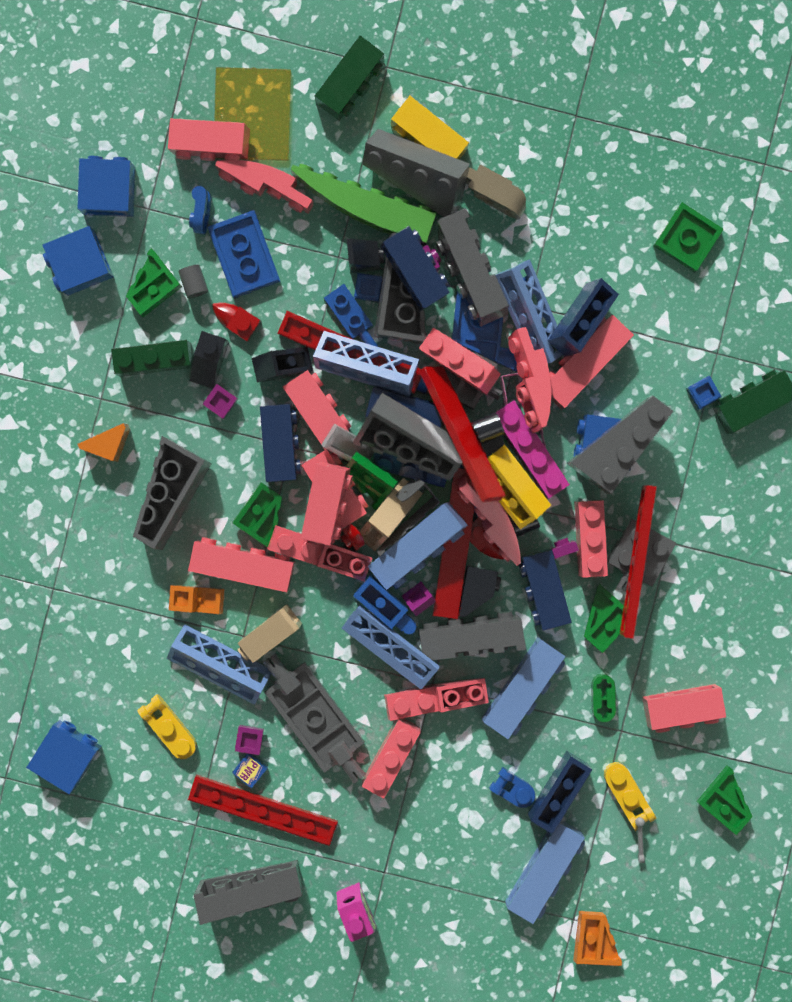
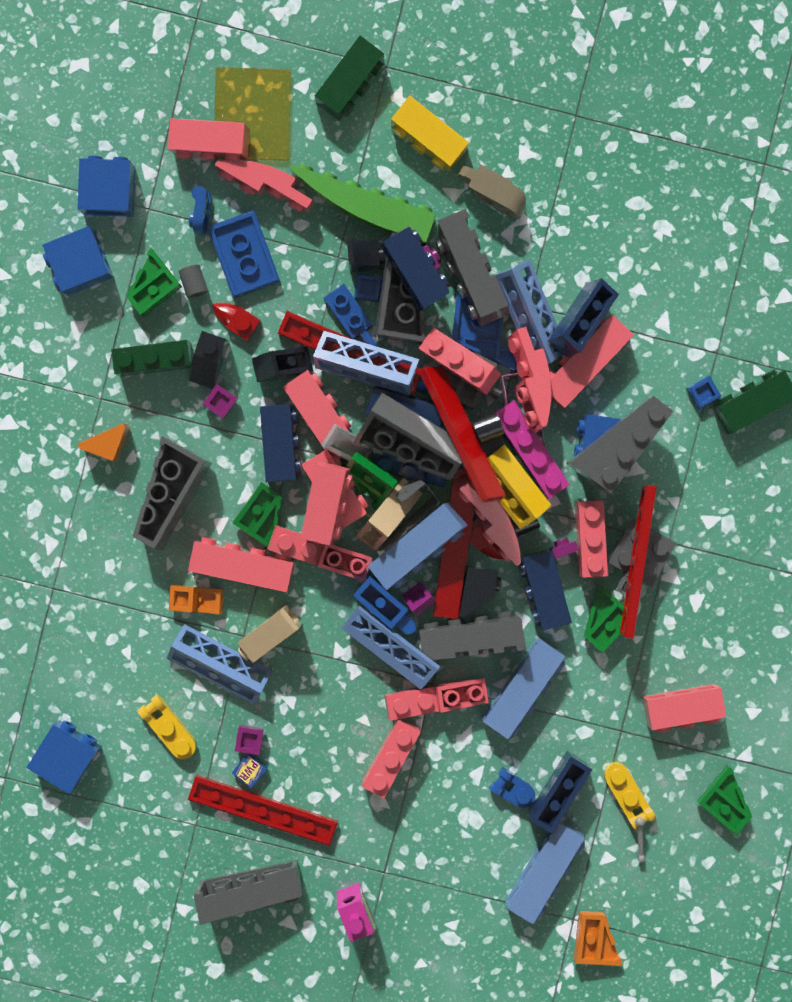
dark grey plate [263,653,366,784] -> none
red plate [340,524,365,551] -> none
dark grey wedge [362,129,470,217] -> none
green beam [591,673,616,722] -> none
green tile [653,202,724,273] -> none

